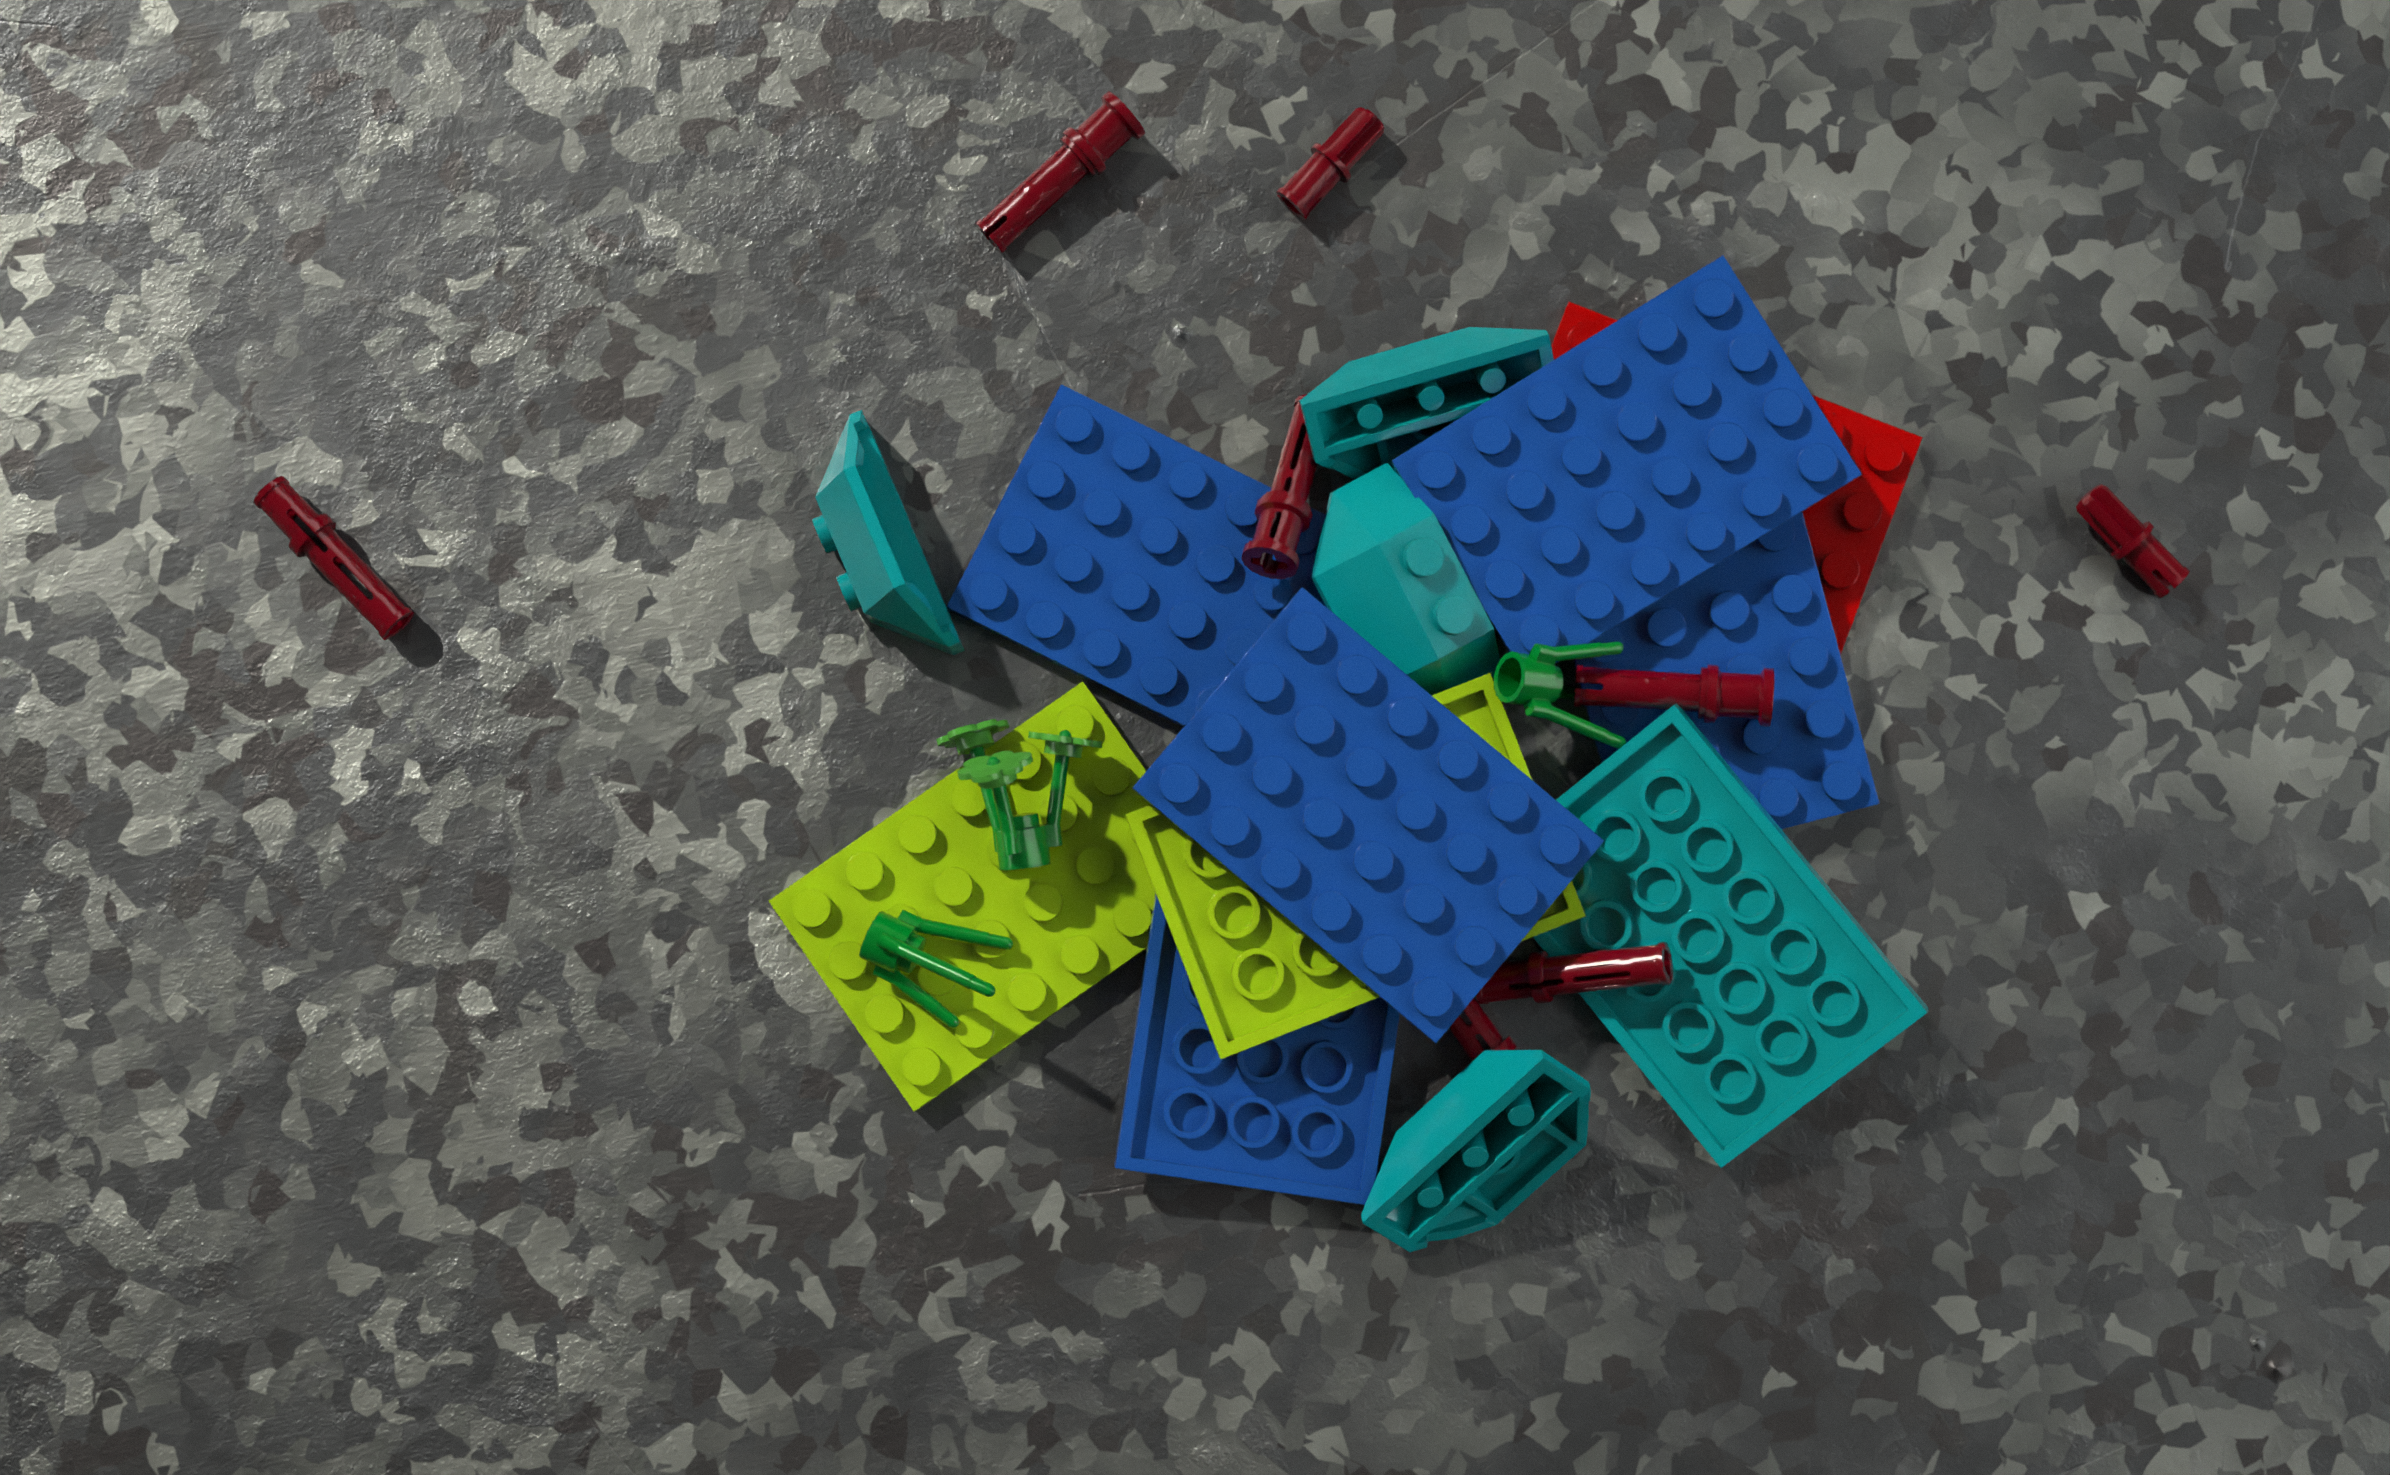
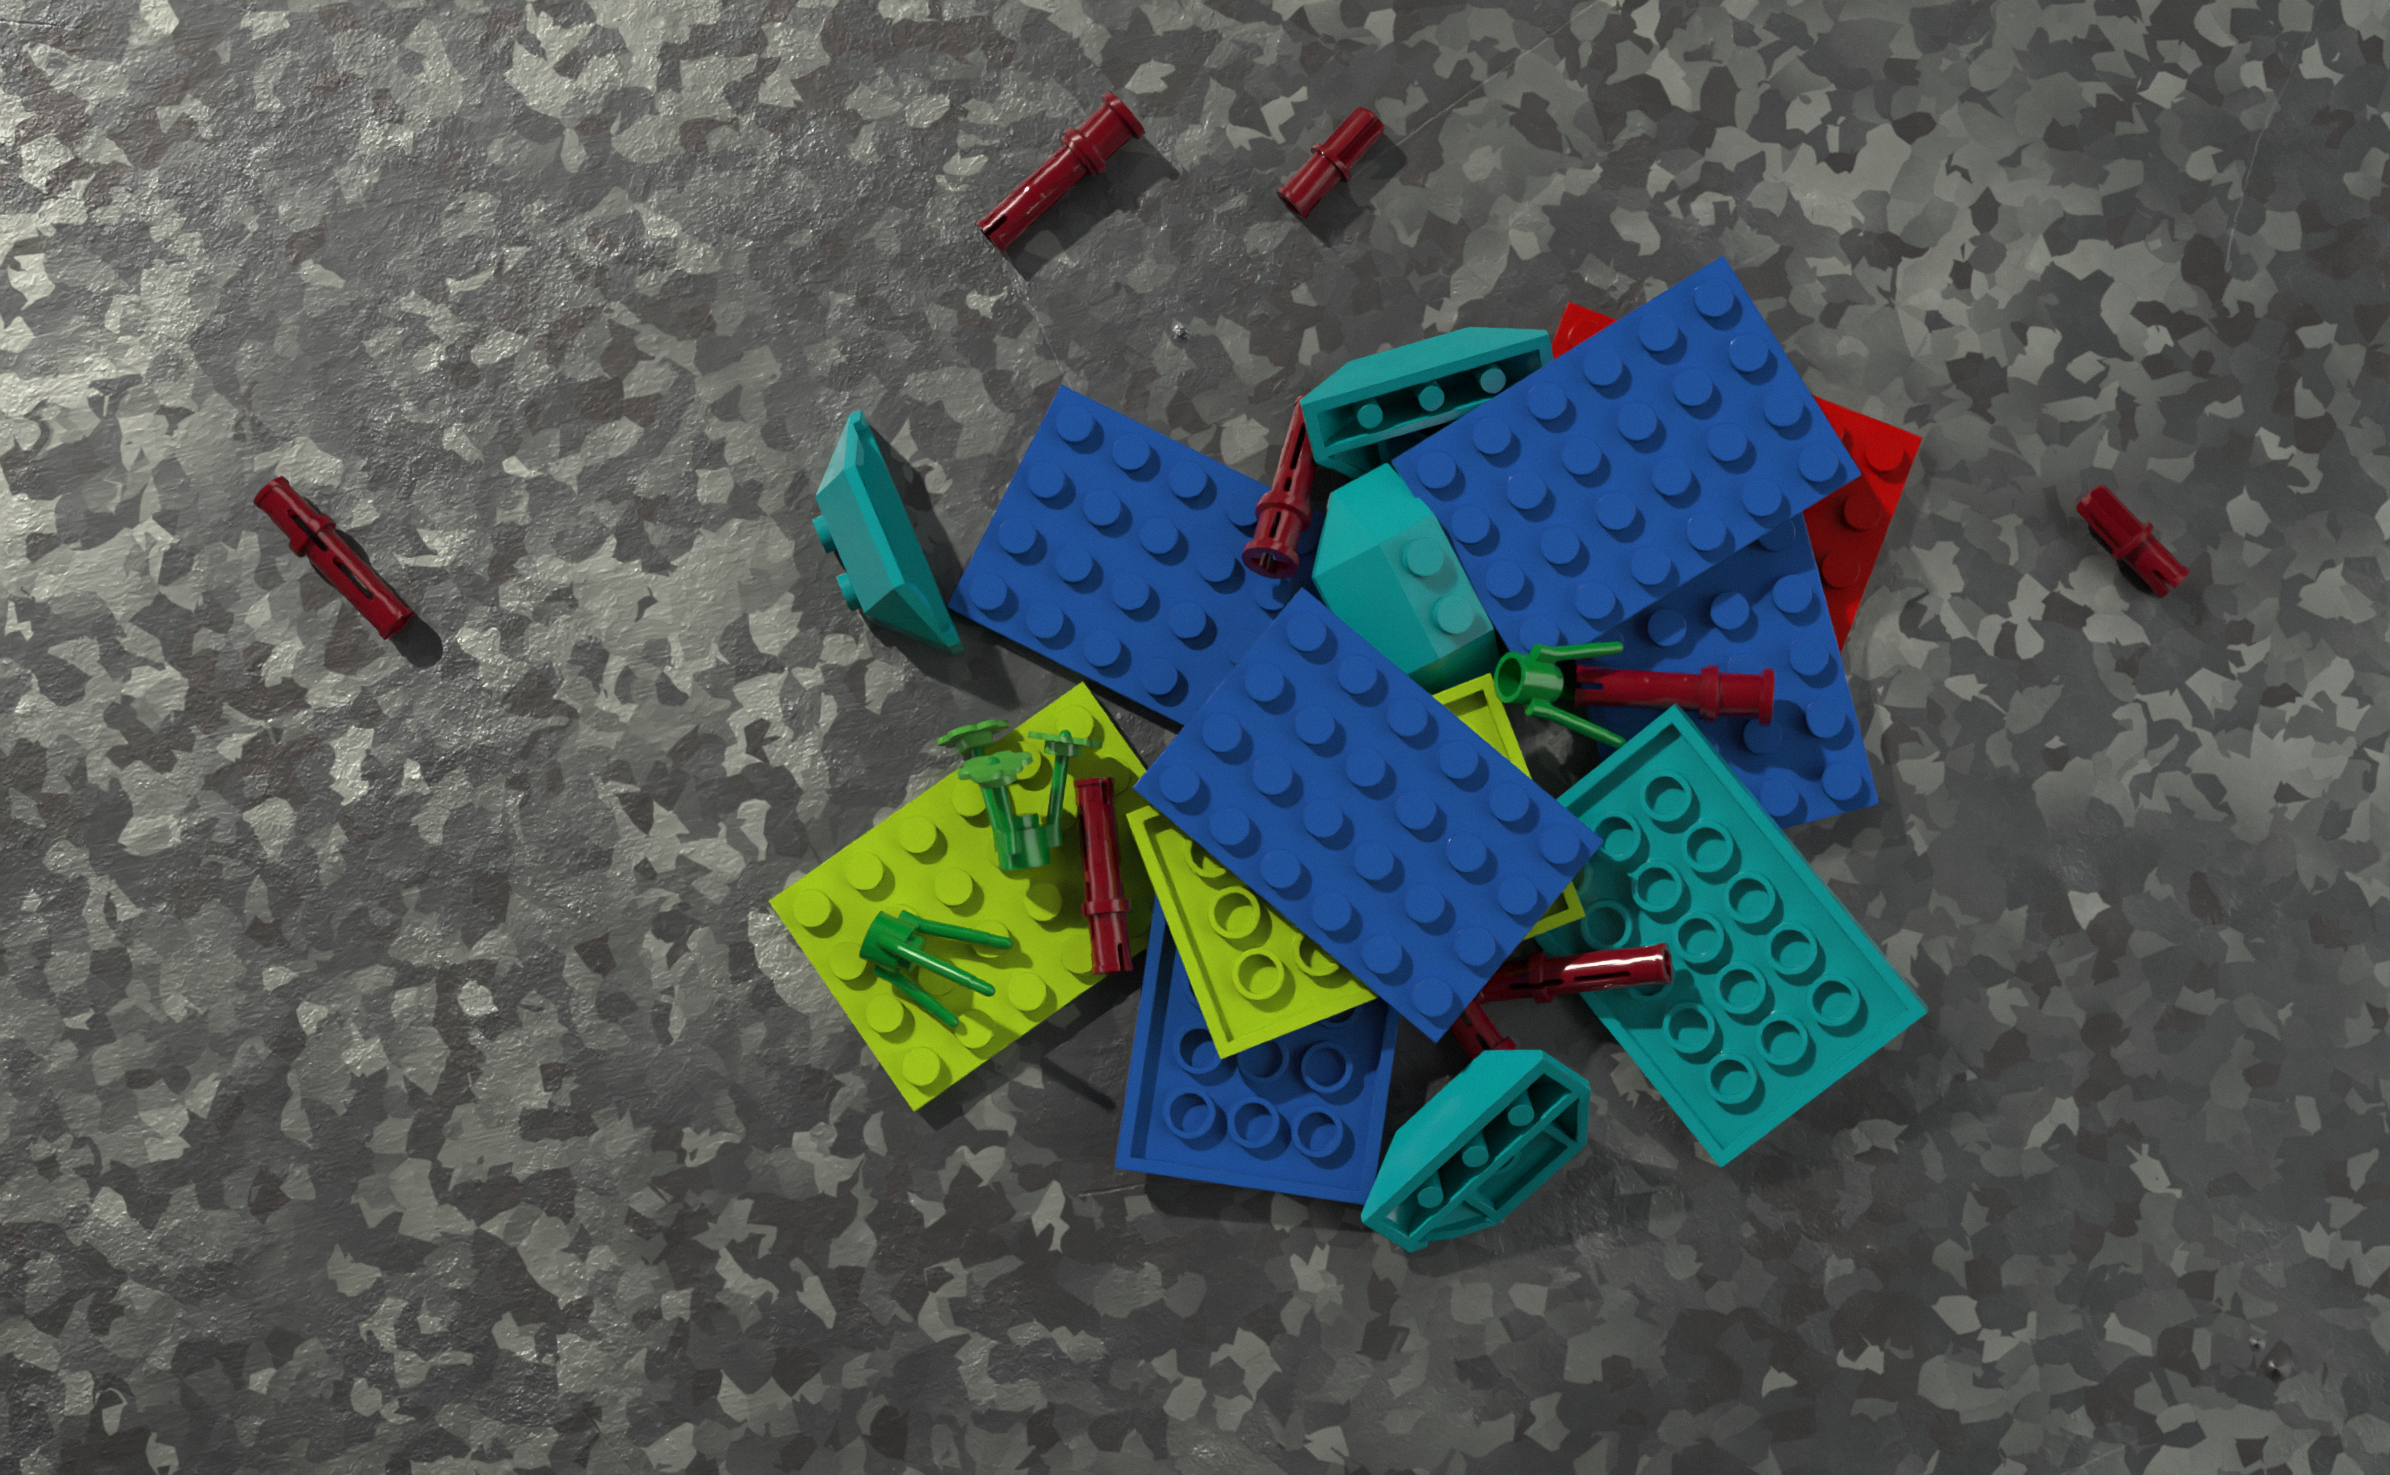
none -> dark red pin [1073,777,1133,975]

